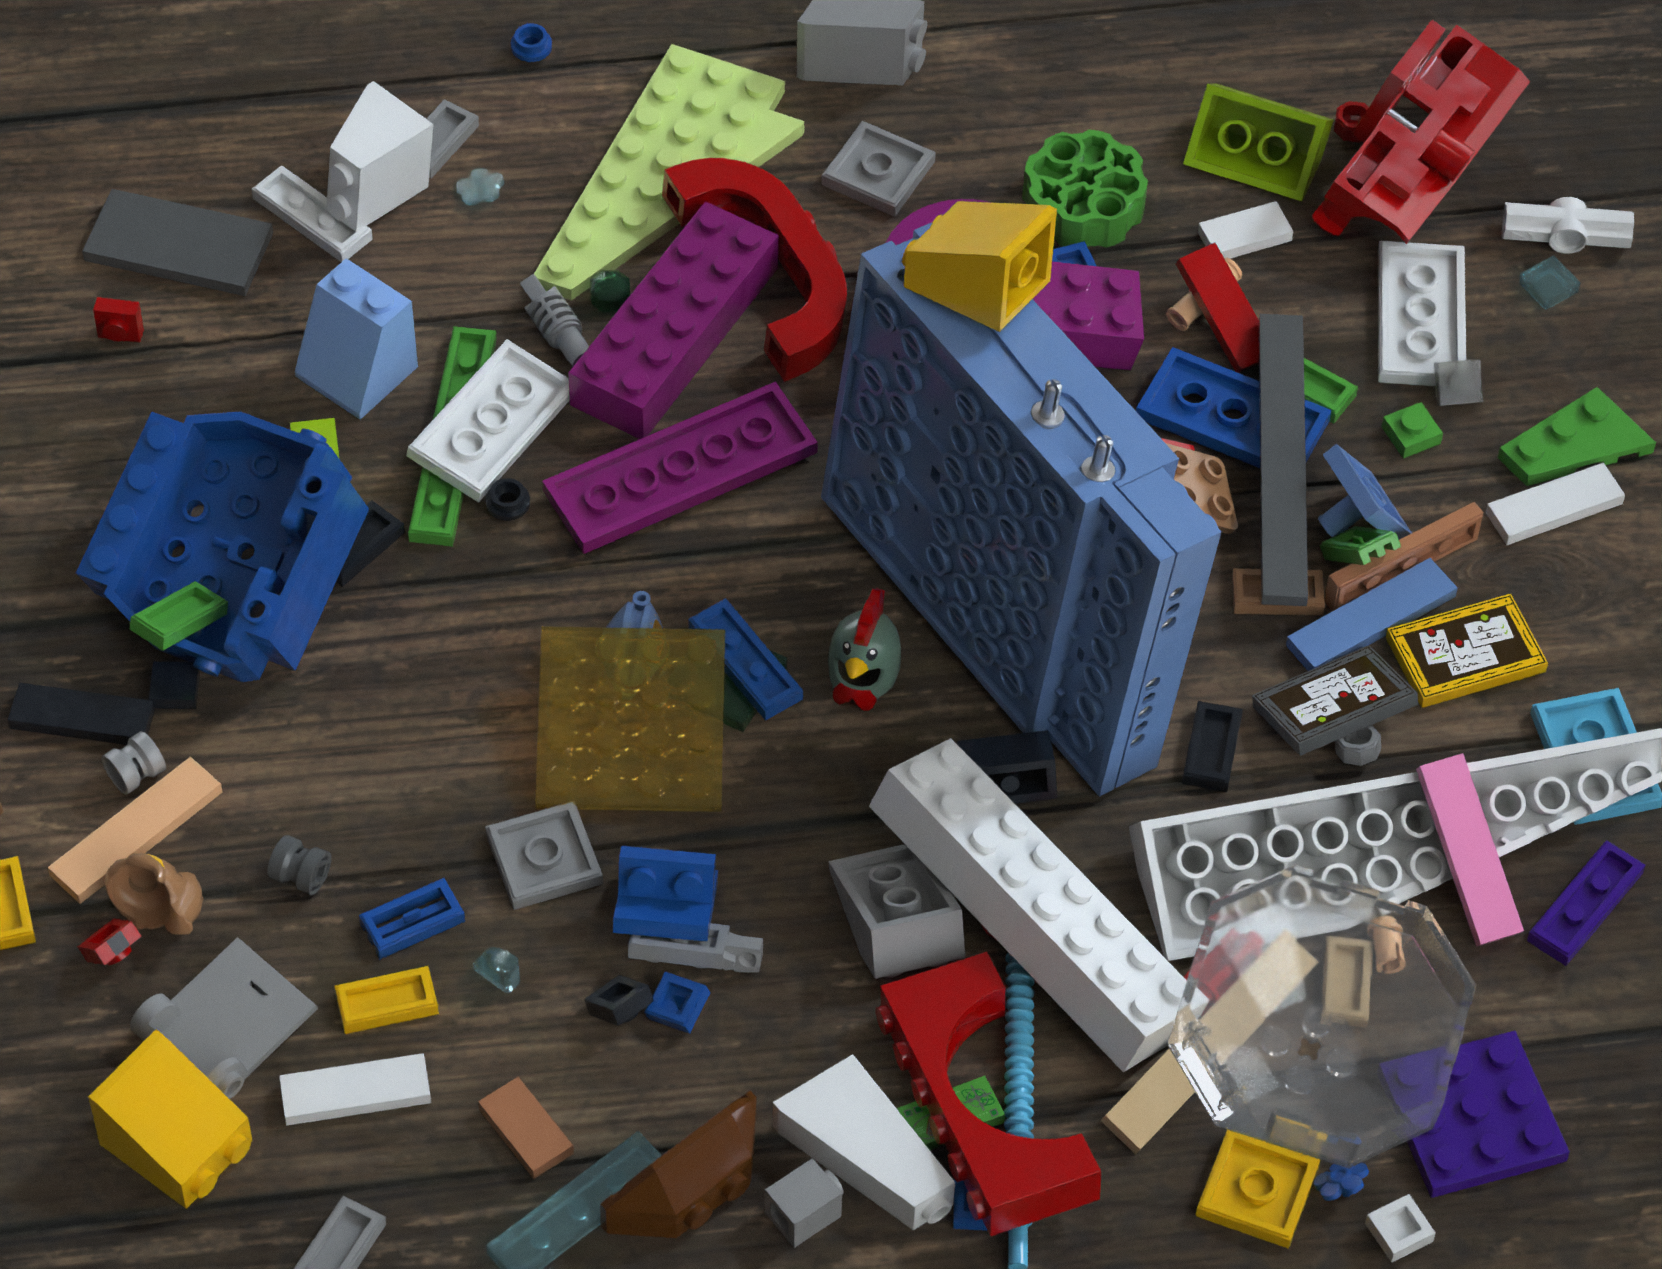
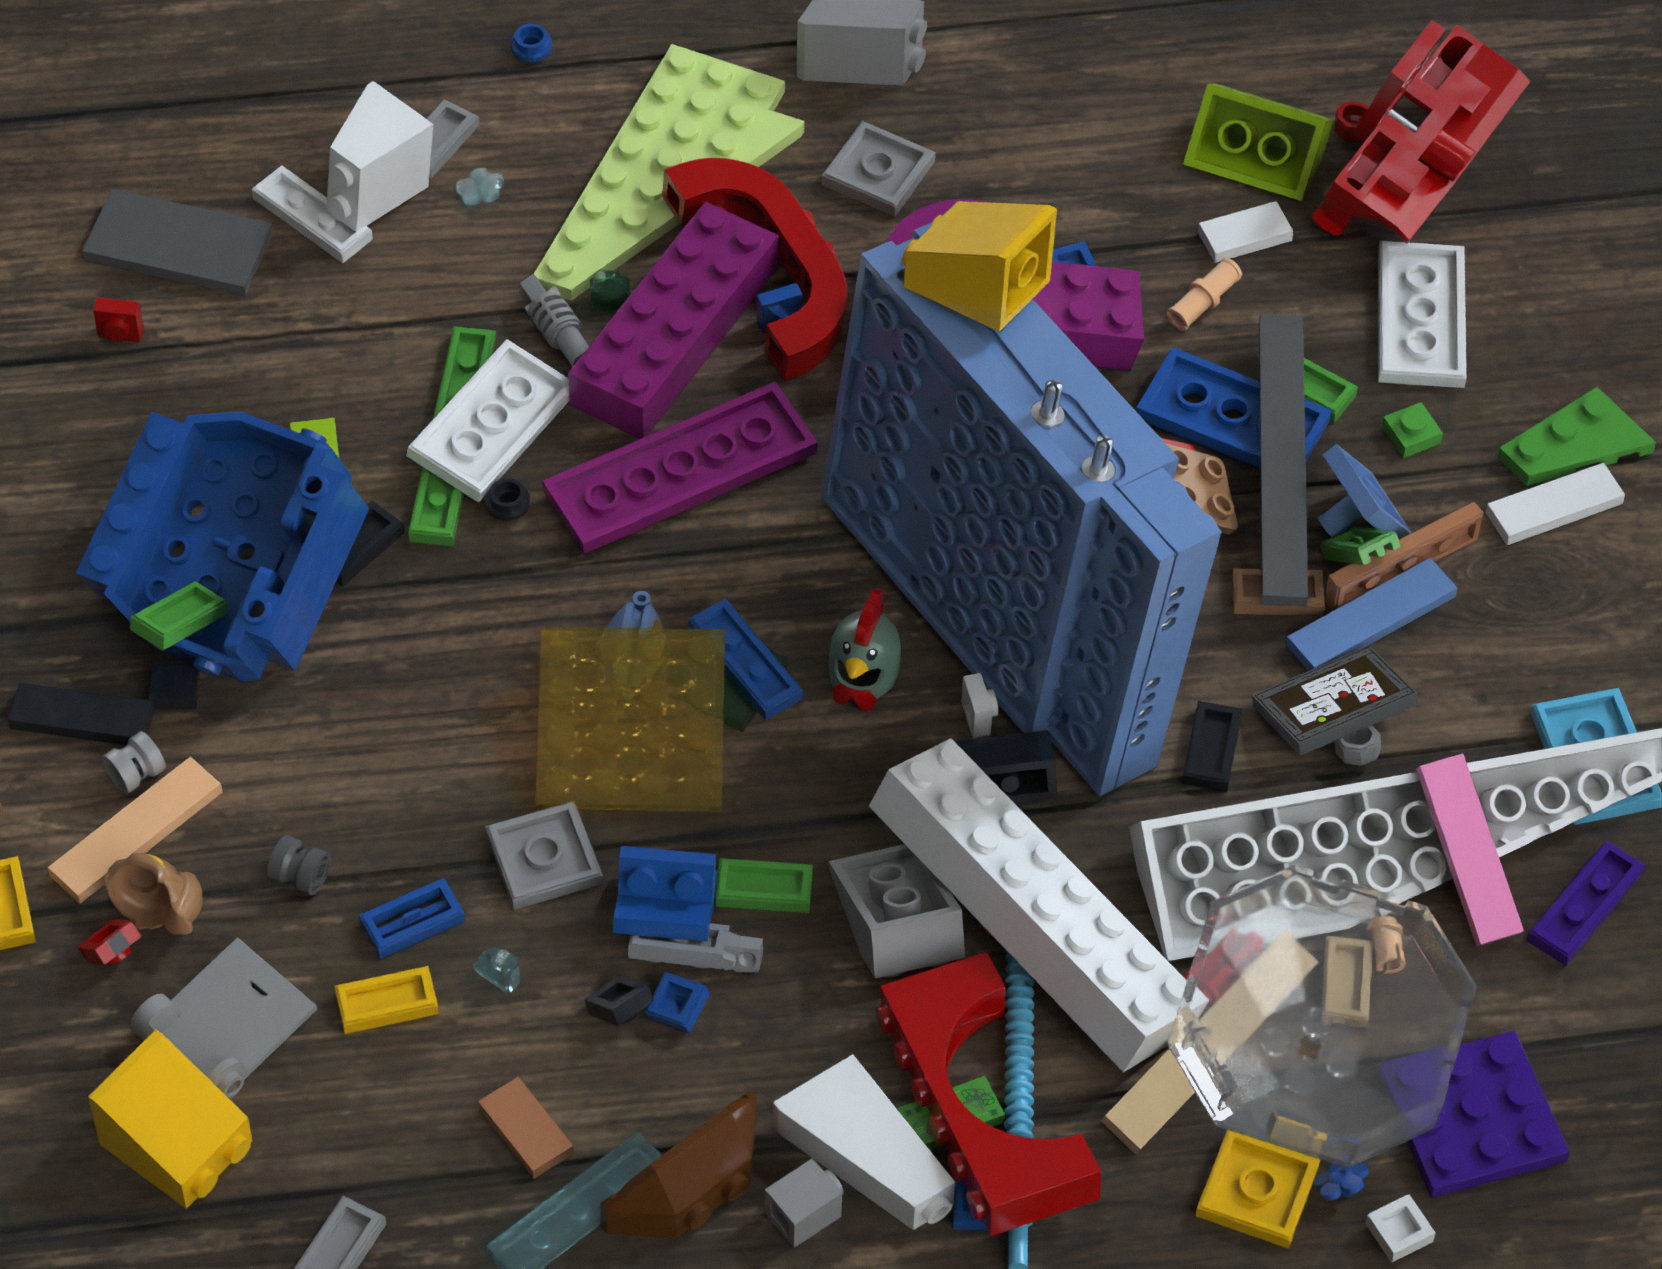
white tile [279,1053,431,1126] -> none
light blue slope [295,258,418,420] -> none
bright green connector [1022,129,1148,248] -> none
red tile [1175,243,1259,373] -> none
tile [1386,594,1548,708] -> none
clear smoke plate [1434,359,1483,406] -> none
white piece [1502,197,1634,254] -> none
clear light blue tile [1519,255,1581,310] -> none
none -> bright green tile [716,858,813,913]
none -> blue tile [757,283,803,333]
none -> white plate [961,673,998,739]

